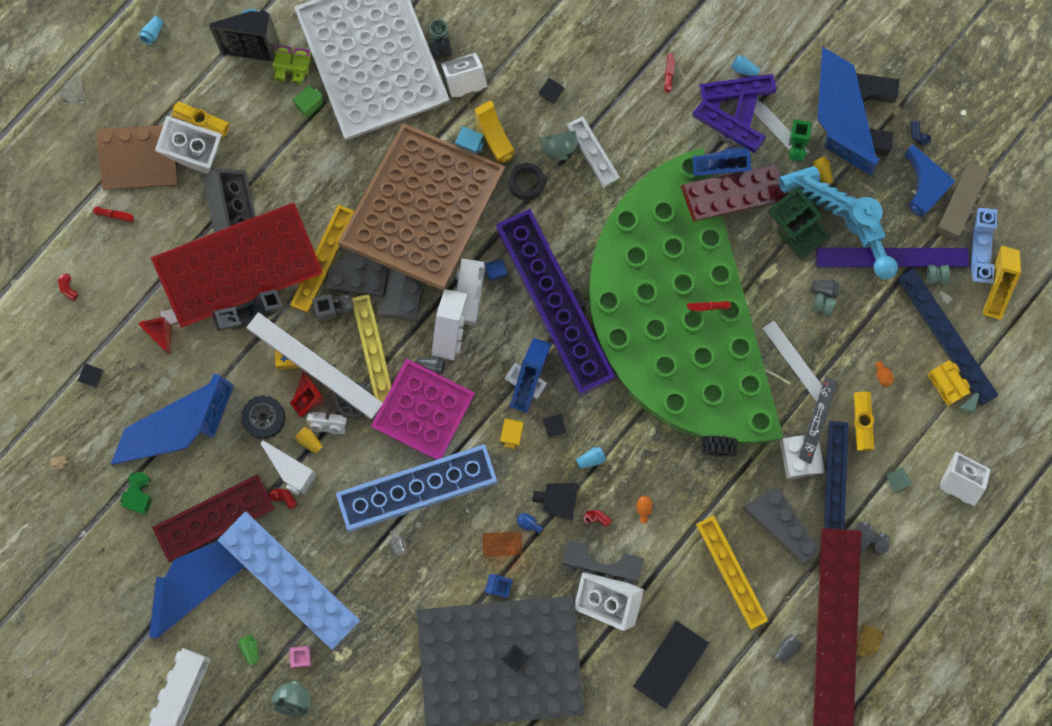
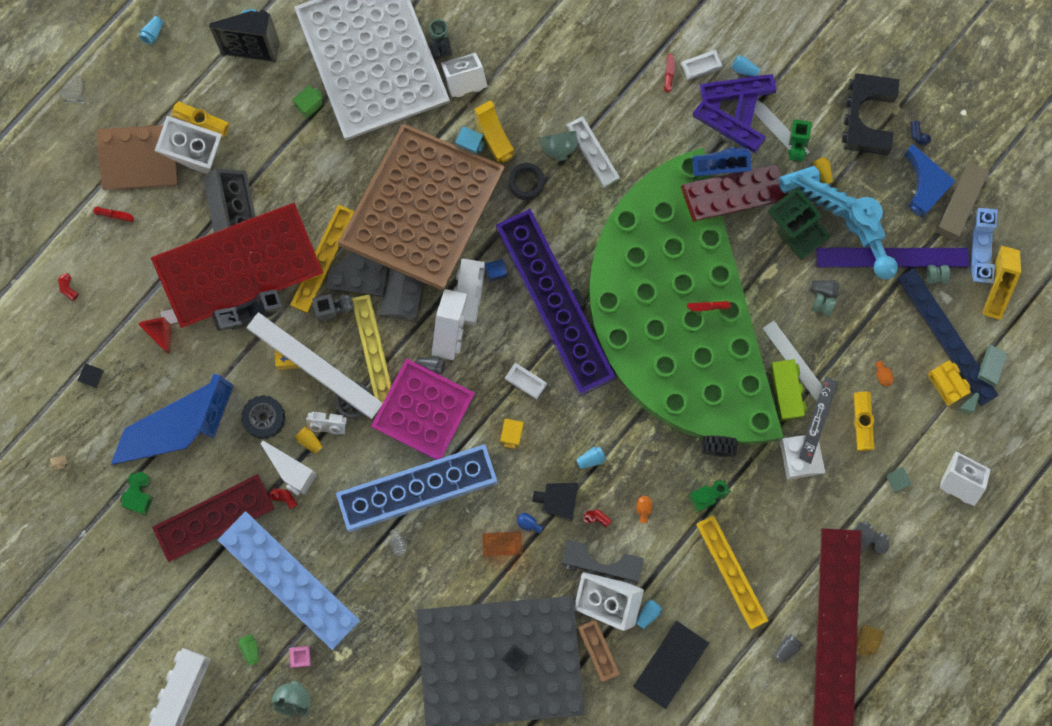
blue piece [149,541,245,639] -> none
lime hips [273,45,313,85] -> none
red slope [290,371,325,418] -> none
blue slope [485,574,513,599] -> none
blue arch [510,338,551,413] -> none
black tile [539,78,564,104] -> none
black tile [543,414,567,438] -> none
dark grey wedge [742,486,820,565] -> none
blue piece [817,46,880,176] -> none
dark blue plate [824,421,849,530] -> none
none -> medium nougat plate [578,619,620,682]
none -> medium azure cone [636,599,663,629]
none -> white tile [681,50,723,80]
none -> green brick [688,480,731,513]
none -> lime brick [769,359,807,422]
none -> sand green tile [978,345,1007,387]

